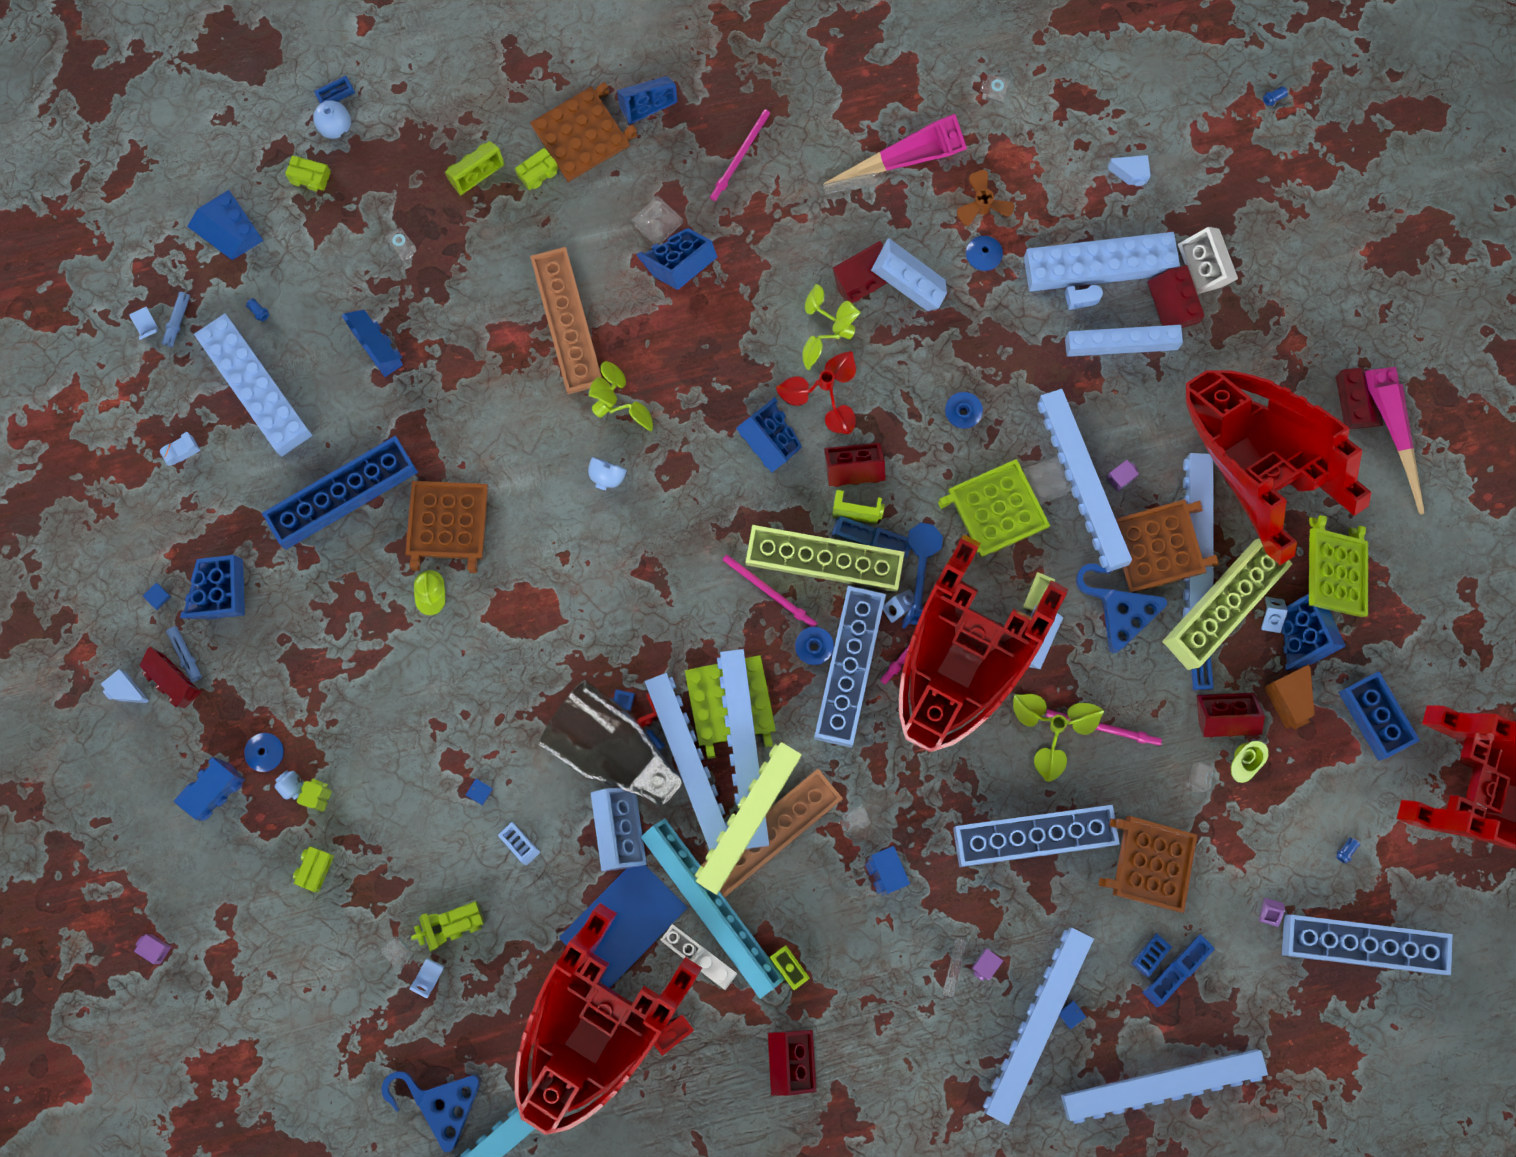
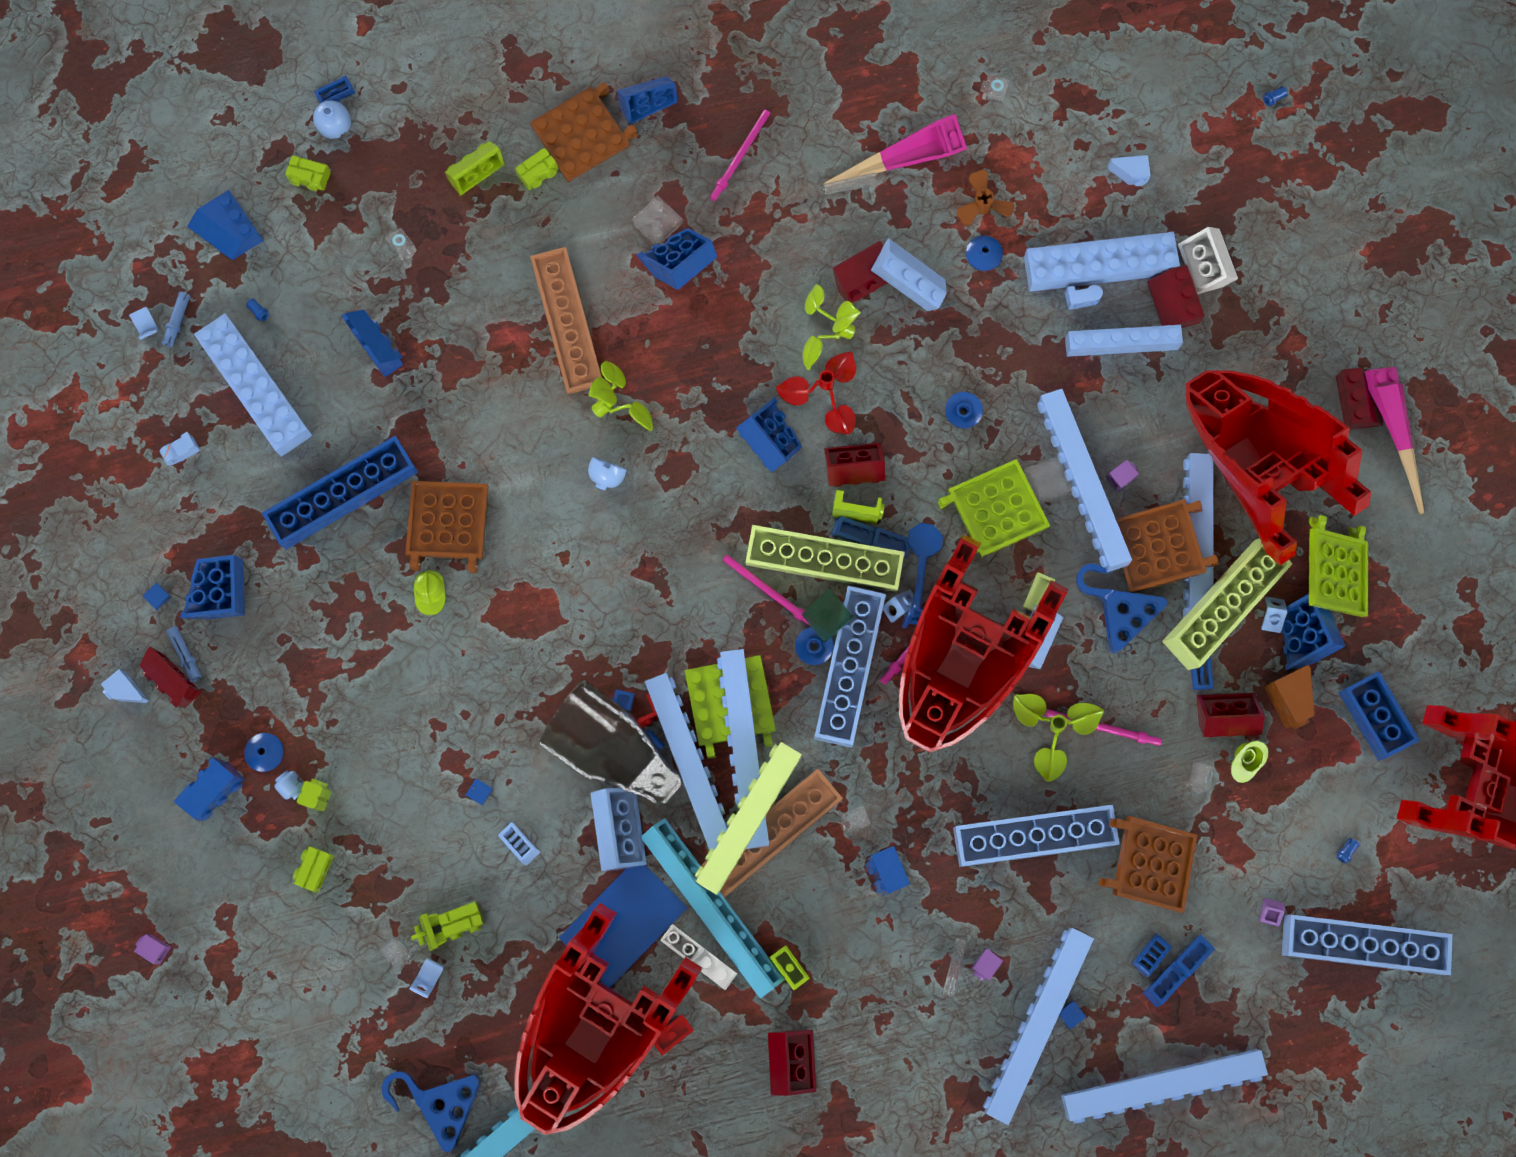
none -> clear green plate [802,588,853,643]

